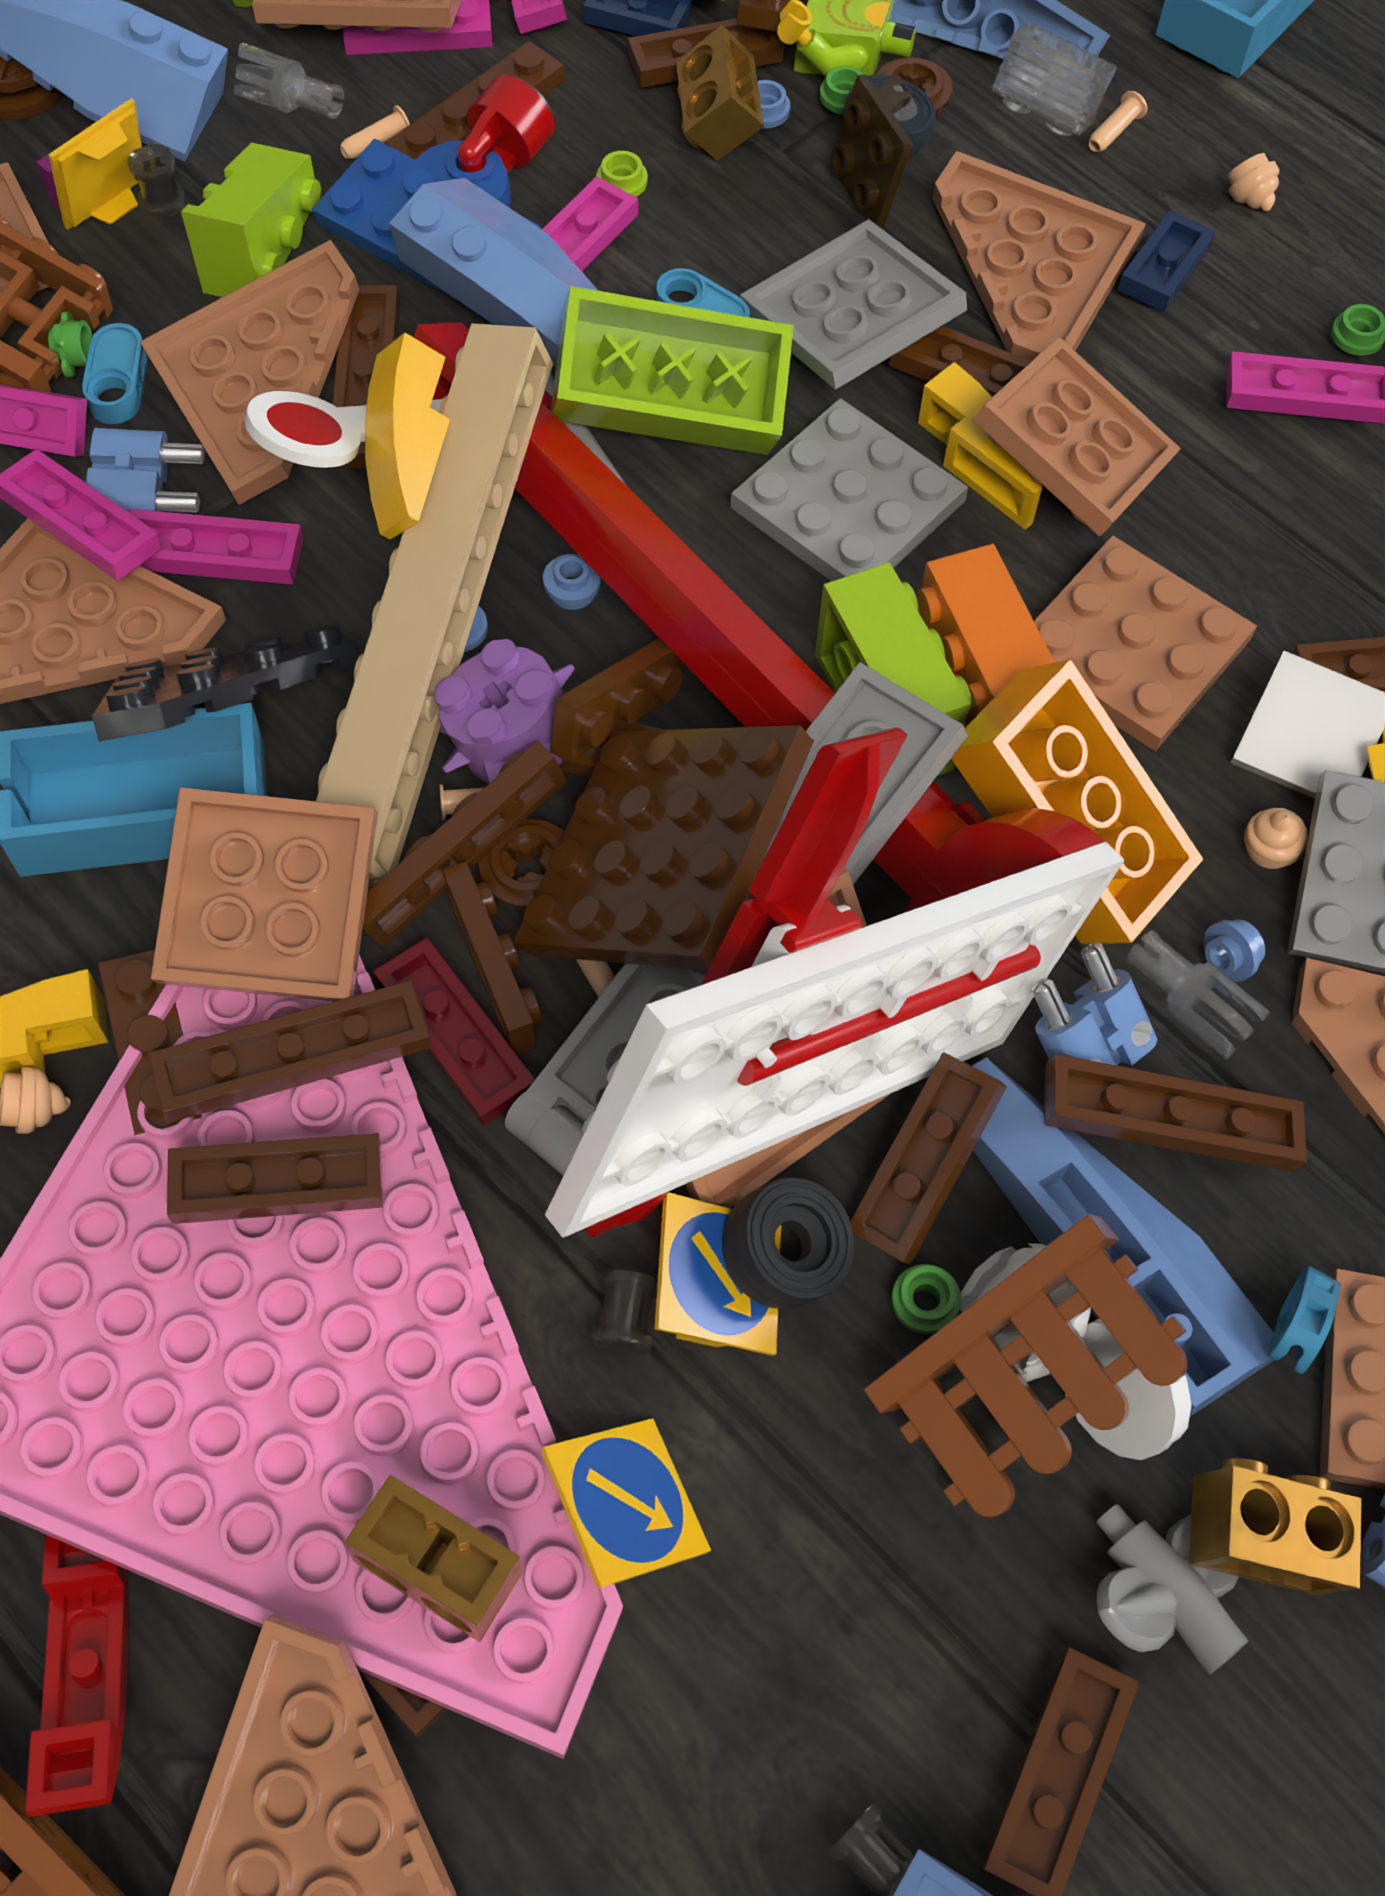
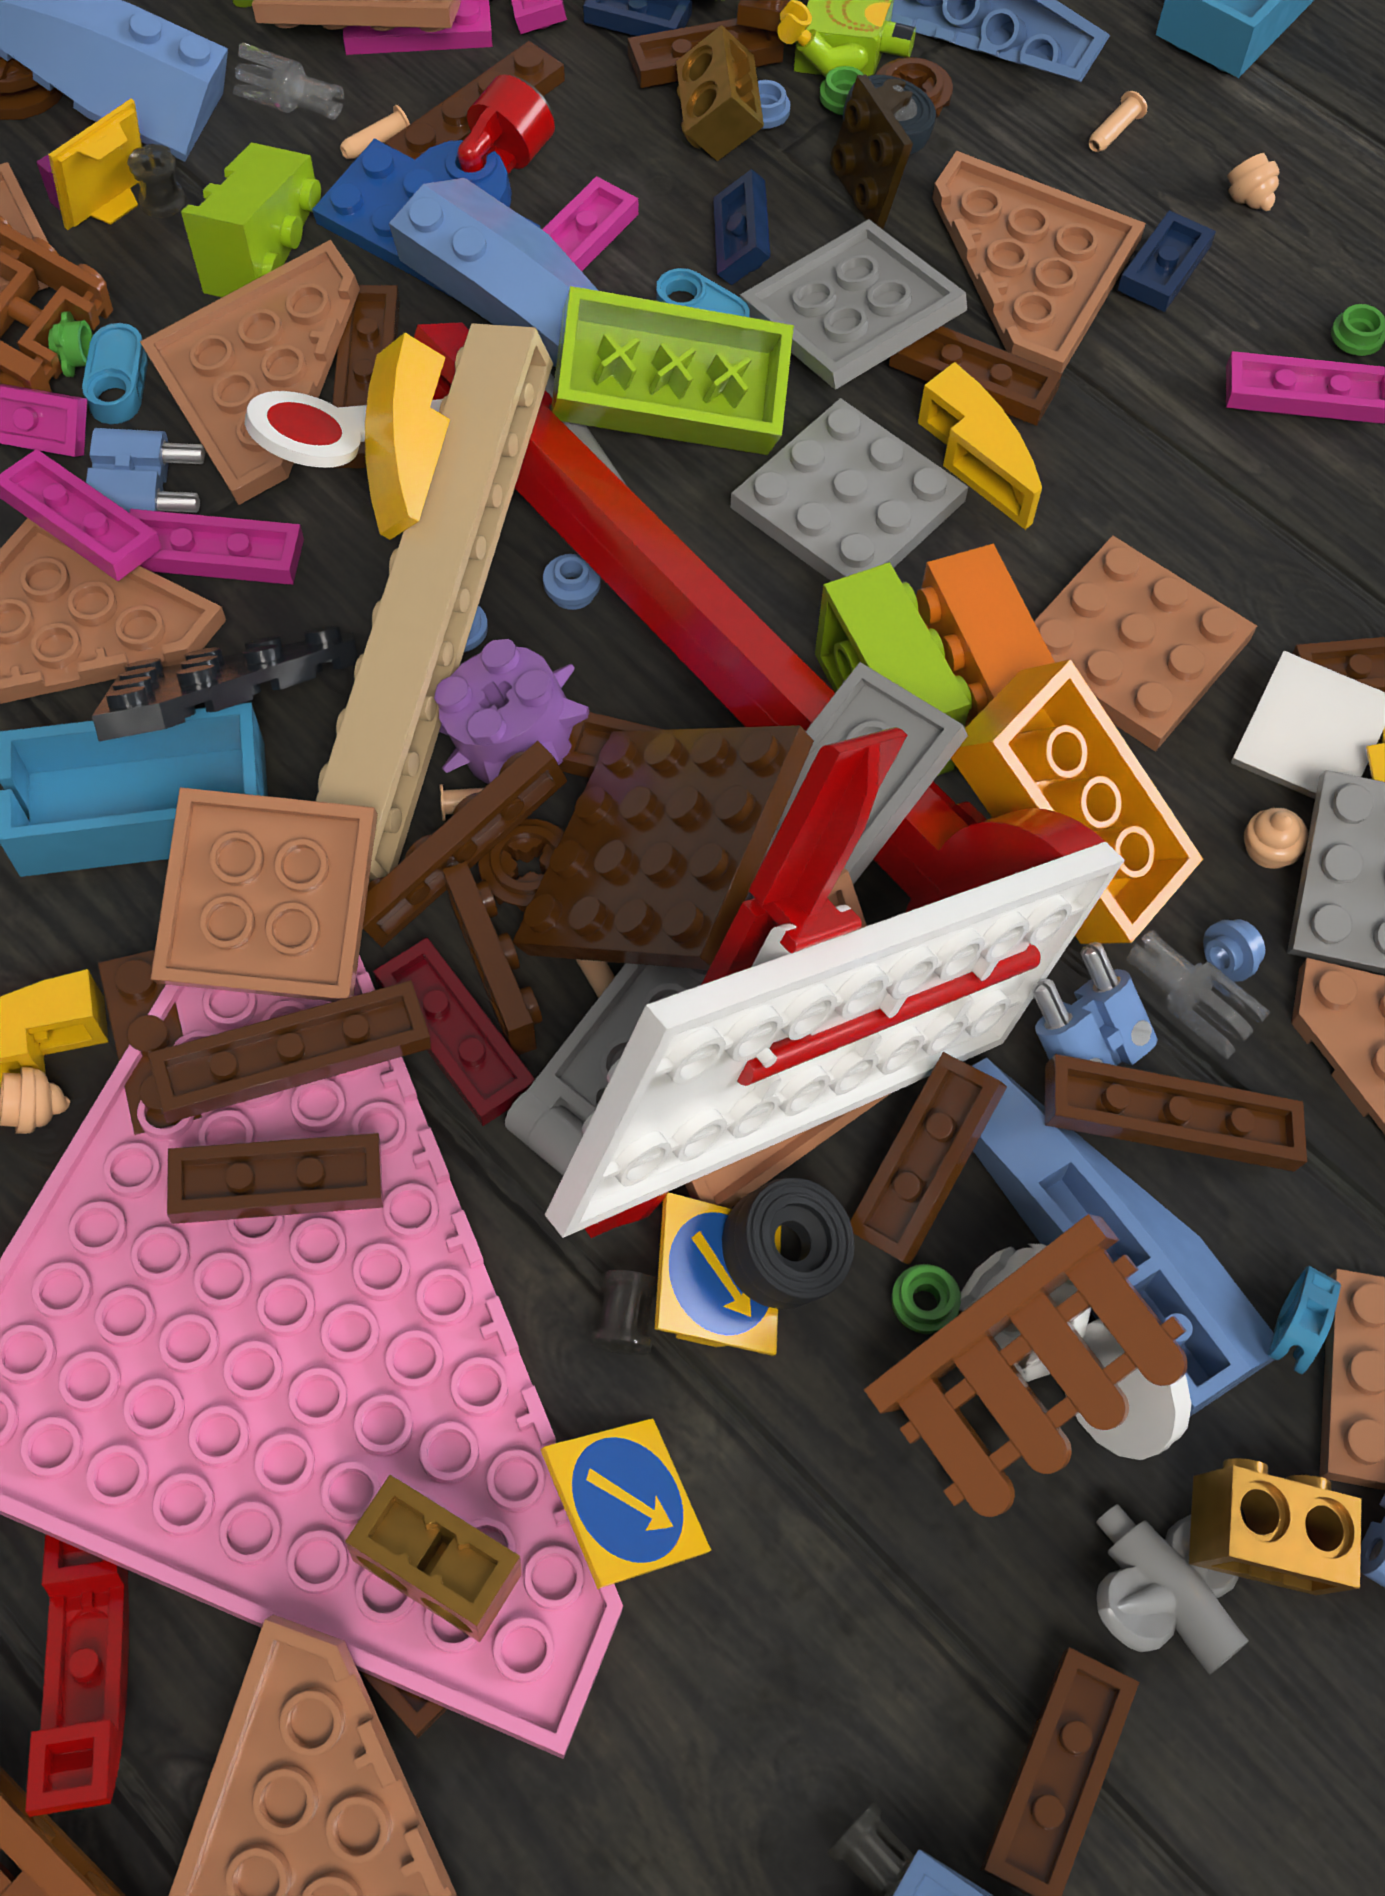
reddish brown plate [550,638,683,762] -> none
lime plate [596,151,648,197] -> none
nougat plate [973,337,1181,537] -> none
clear brick [992,22,1117,136] -> none
none -> dark blue plate [713,169,771,285]

